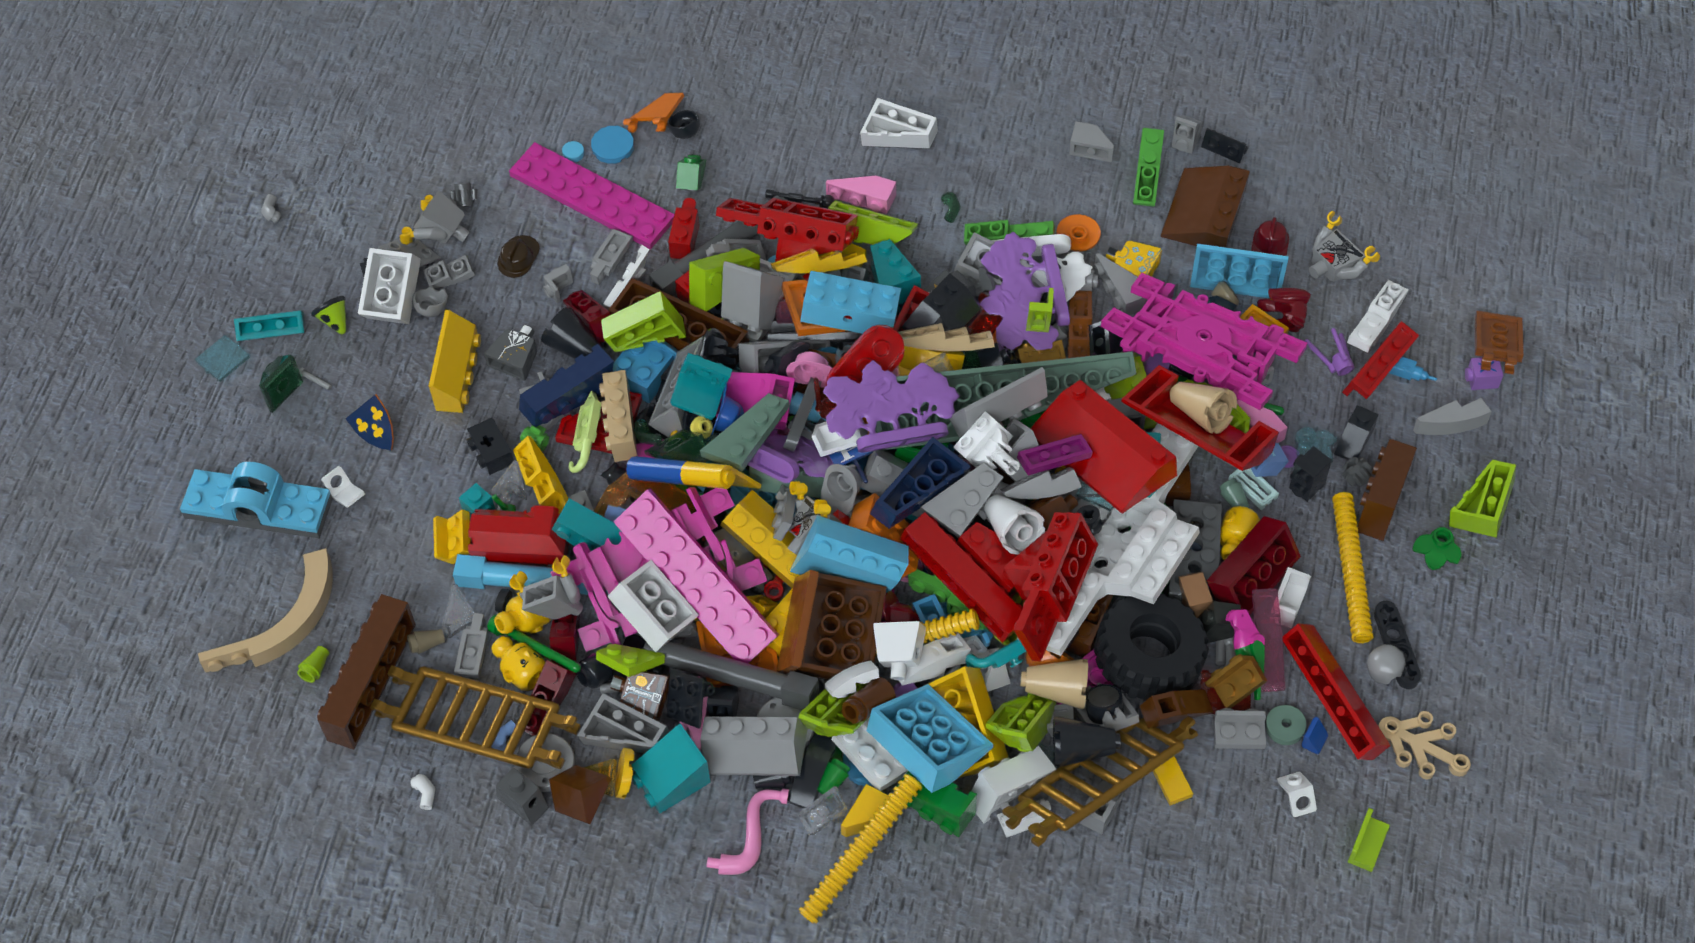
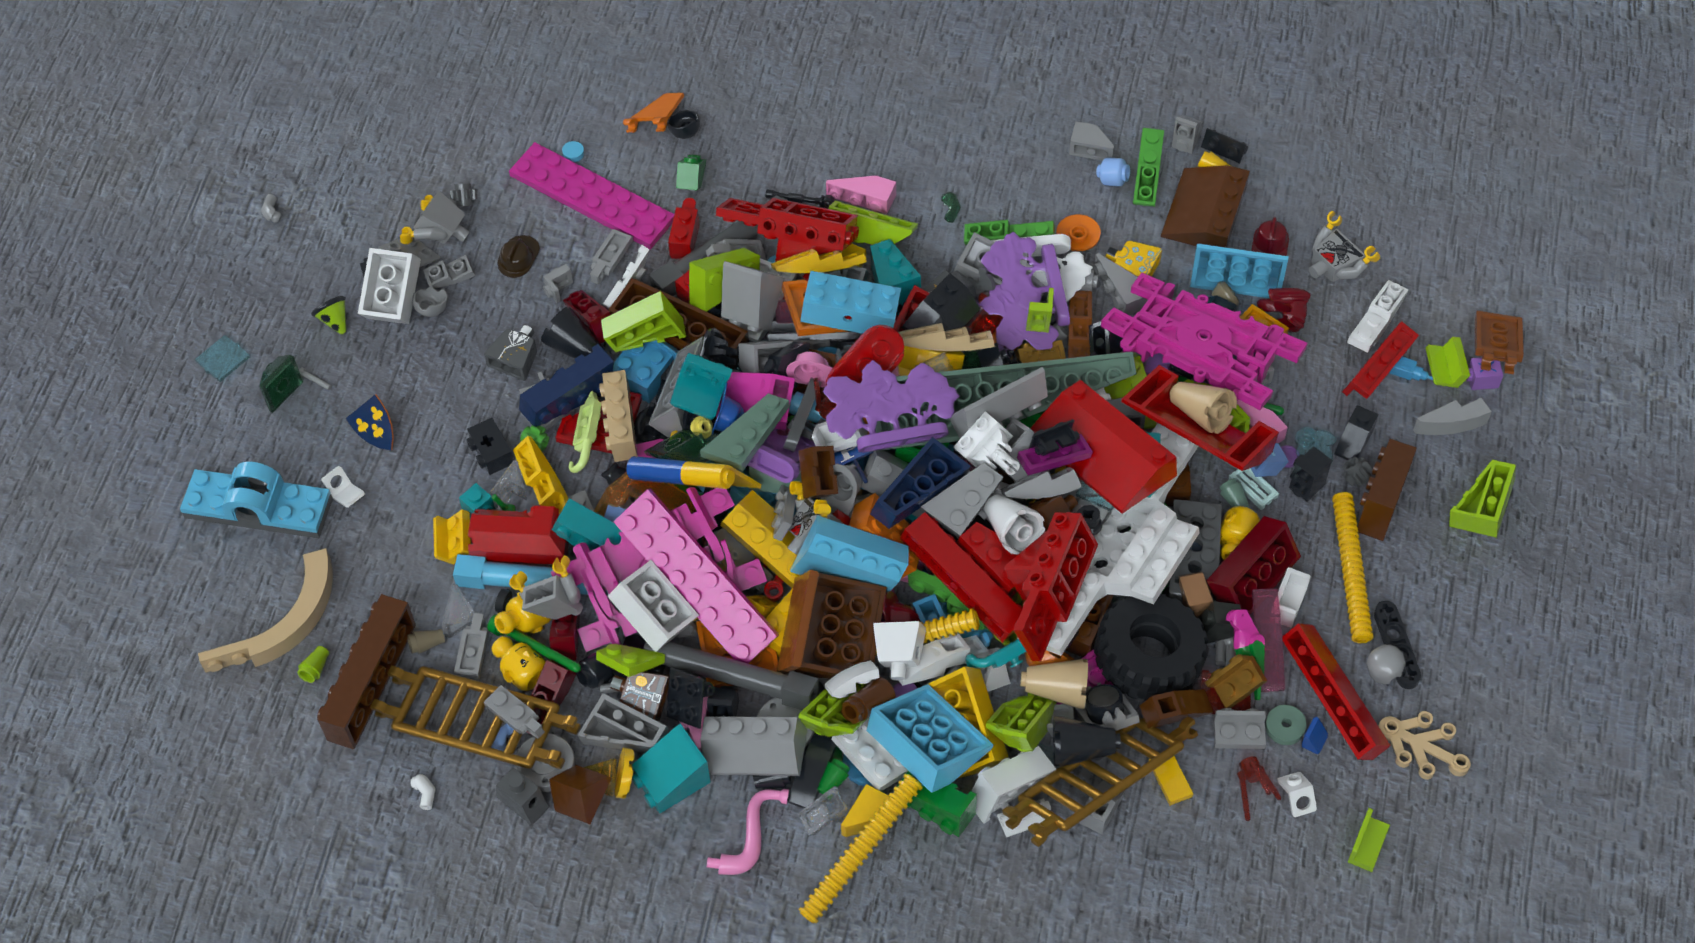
teal slope [234,311,305,341] -> none
yellow slope [429,310,481,413] -> none
dark azure tile [591,126,634,164] -> none
clear green arm [634,419,662,446] -> none
white wedge [860,98,938,148] -> none
medium lavender plant [1304,328,1355,376] -> none
green plate [1412,527,1462,570] -> none
none -> light grey hinge [483,685,545,739]
none -> reddish brown brick [799,446,838,499]
none -> black hinge [1029,419,1080,456]
none -> light blue head [1096,157,1130,187]
none -> yellow cone [1197,151,1231,167]
none -> clear red plant [1237,756,1281,821]
none -> lime panel [1425,336,1470,388]

